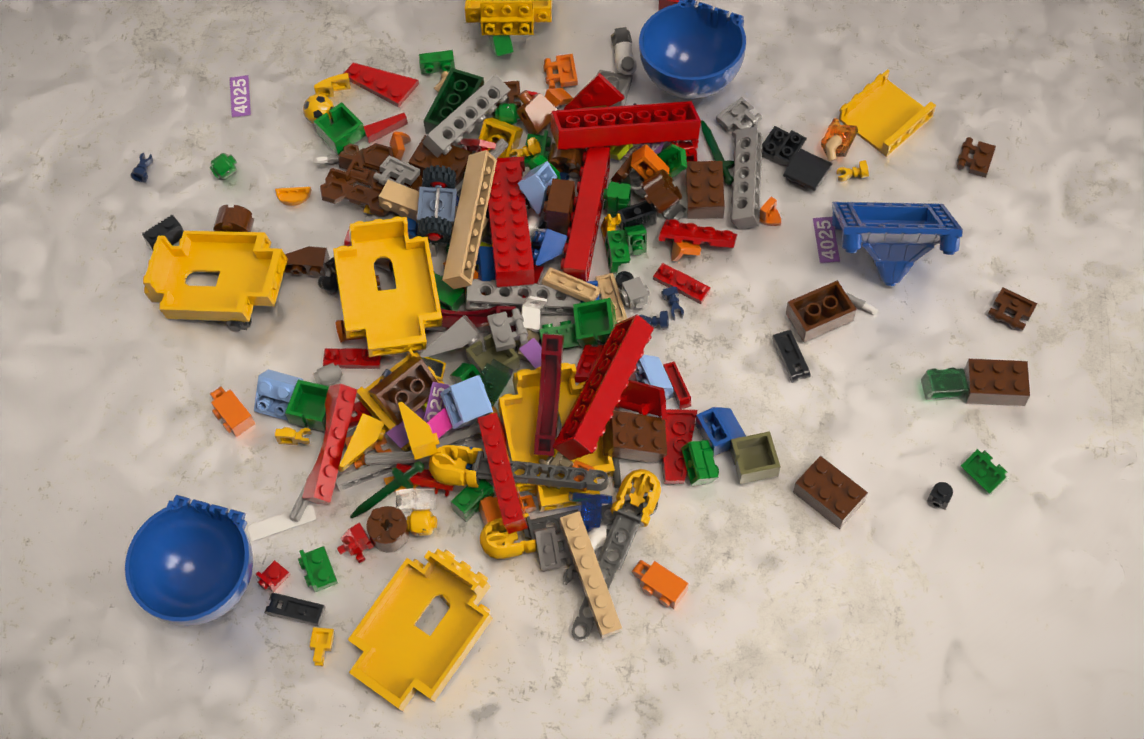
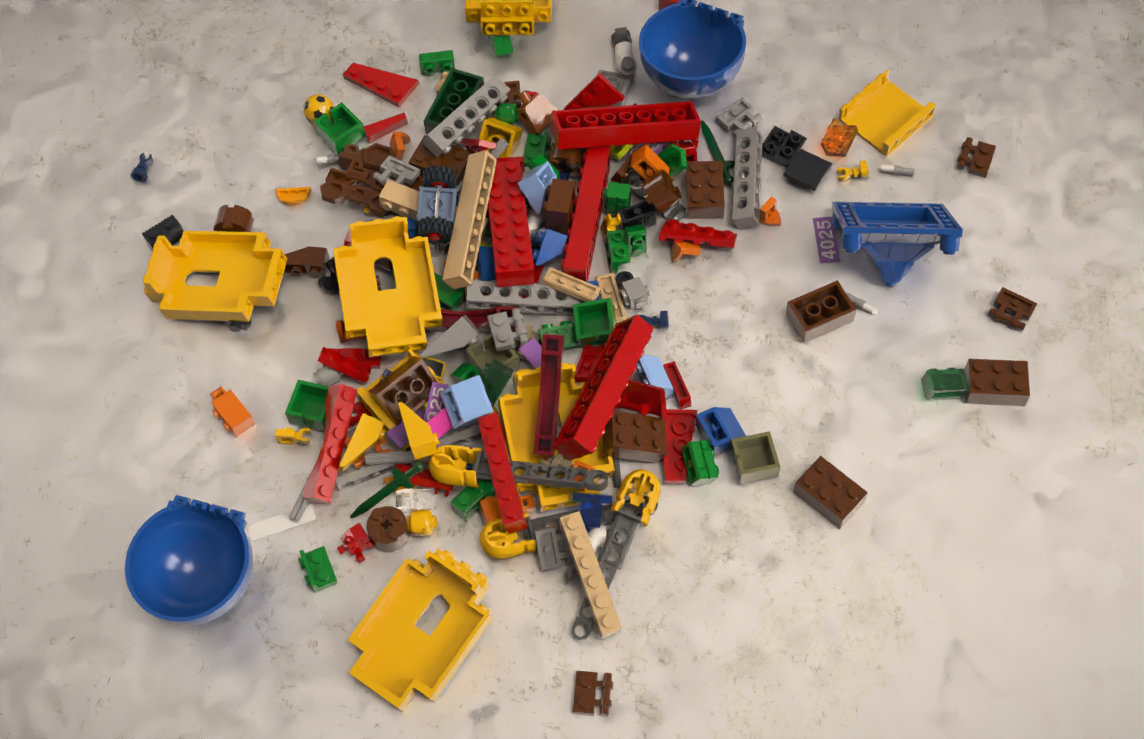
green head [209,153,237,179] -> none
medium lavender sticker [230,75,251,117] -> none
light blue slope [254,369,303,421] -> none
red bracket [256,560,290,593] -> none
black plate [264,593,326,627] -> none
yellow plate [309,627,335,666] -> none
yellow slope [314,73,351,97] -> none
yellow piece [509,137,541,157] -> none
white bracket [521,296,547,331] -> none
orange plate [543,54,578,89] -> none
orange tile [545,88,573,108] -> none
orange brick [631,560,689,609] -> none
red plate [653,263,711,304] -> none
dark blue piece [661,287,684,320] -> none
black plate [772,329,811,383] -> none
tan arm [825,135,842,161] -> none
black plate [927,482,953,510] -> none
green bracket [961,449,1009,494] -> none
none -> red plate [317,347,372,382]
none -> reddish brown plate [572,671,614,716]
none -> light grey piece [879,165,914,176]

